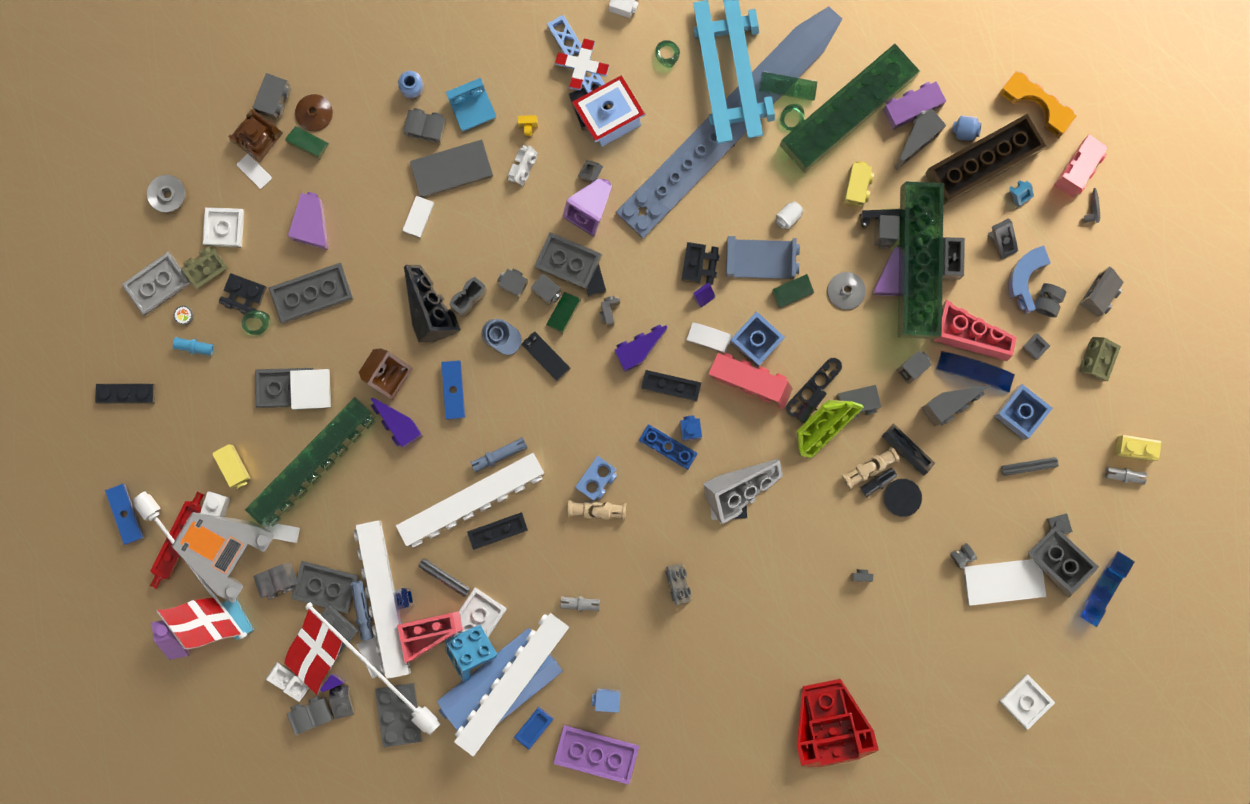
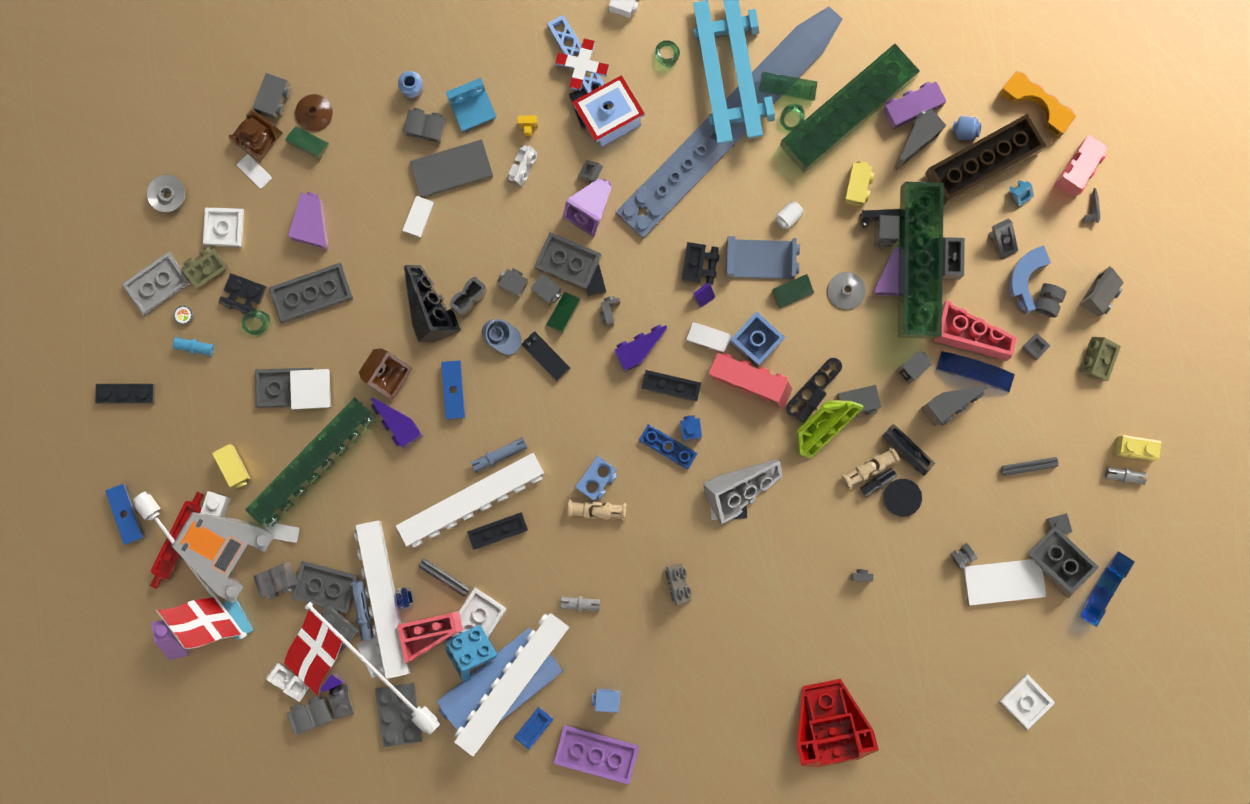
medium blue brick [994,384,1053,440] -> none

